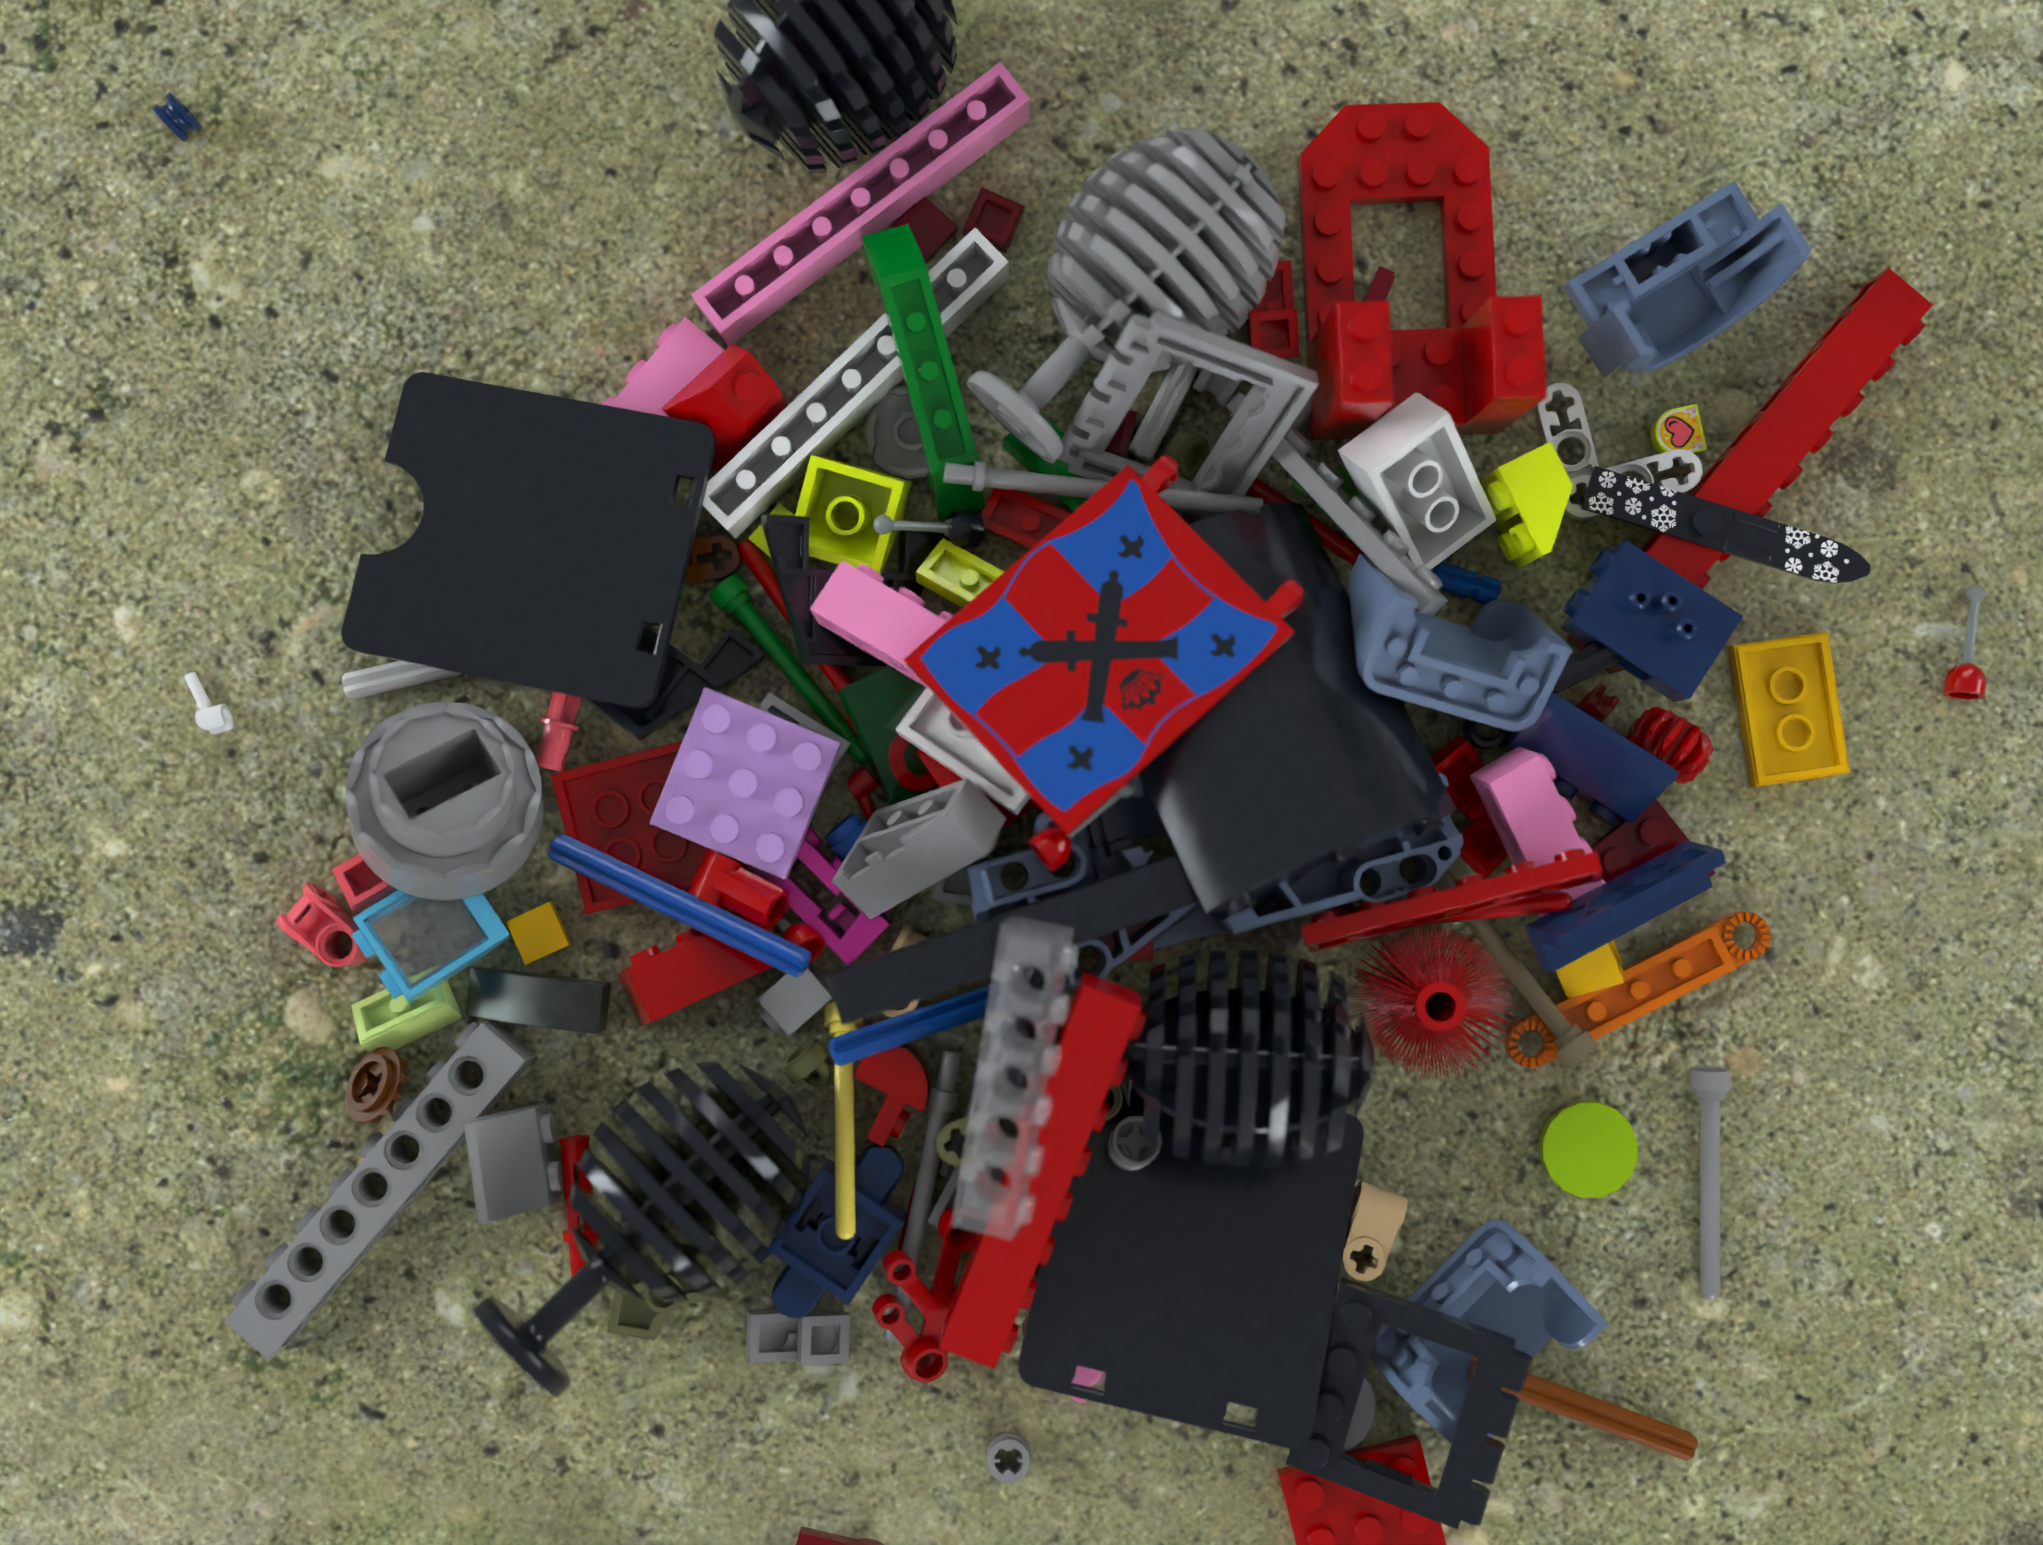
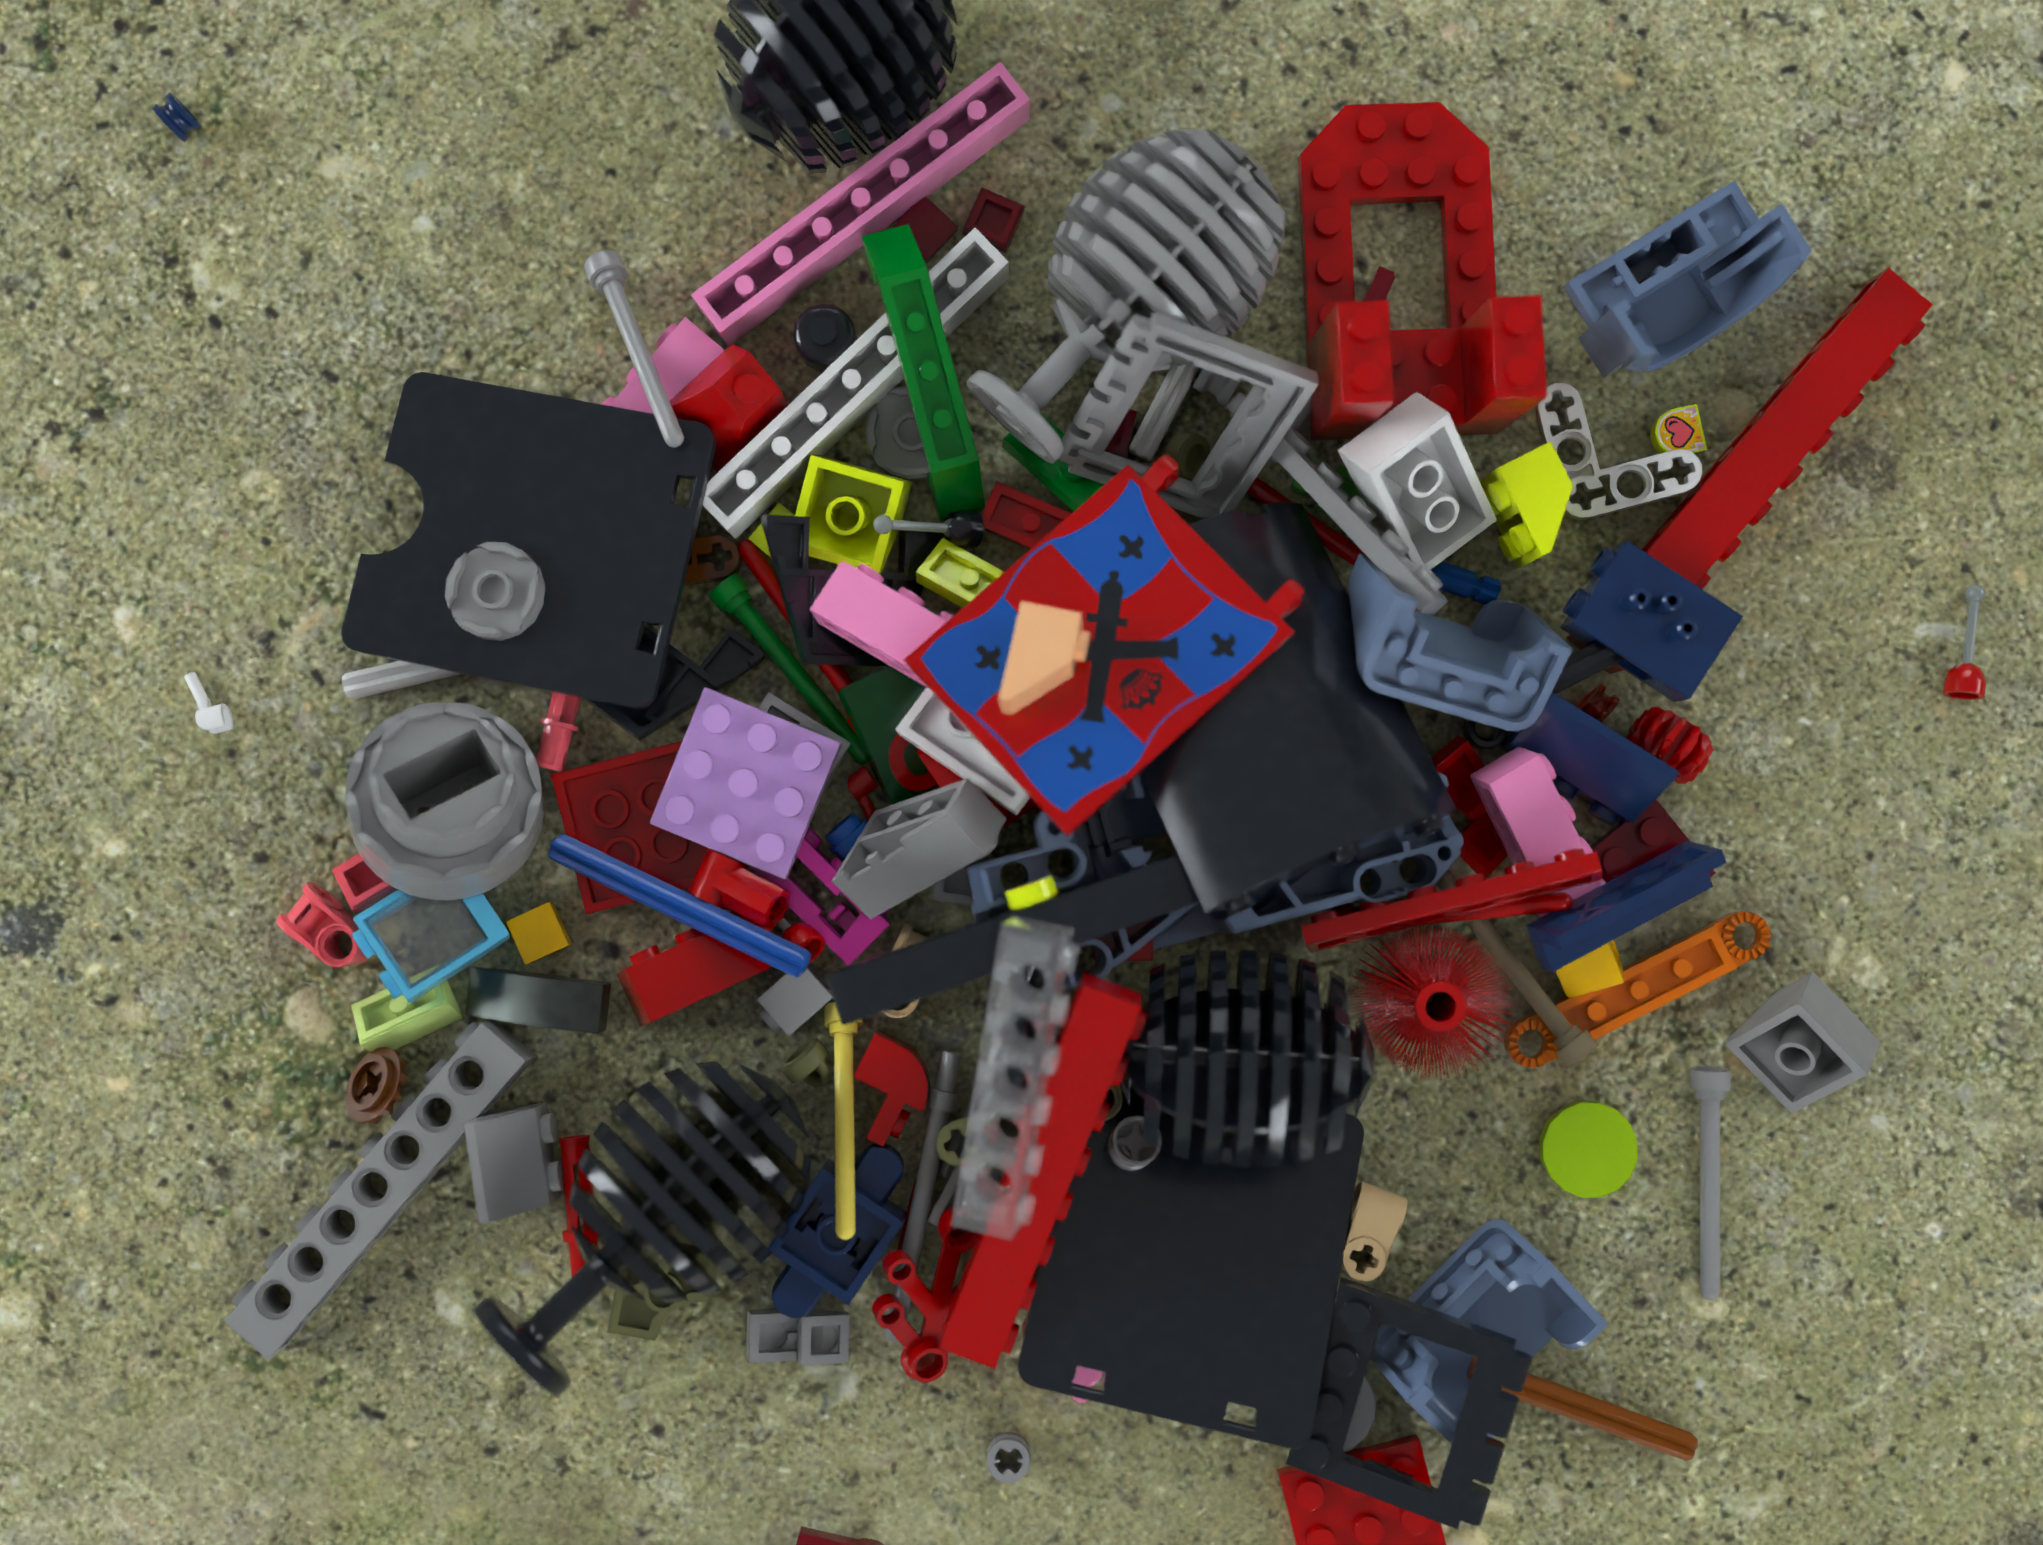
blue axle [829,982,1011,1066] -> none
light grey bar [943,461,1263,516] -> none
red hinge [1028,779,1136,872] -> none
red slope [1246,260,1300,359] -> none
black piece [1581,466,1871,584] -> none
yellow tile [1728,631,1850,787] -> none
none -> light grey tile [445,542,545,641]
none -> light grey piece [584,250,684,447]
none -> black head [793,304,858,372]
none -> light nougat slope [998,601,1091,715]
none -> neon yellow tile [1003,875,1058,910]
none -> light grey slope [1725,971,1880,1114]

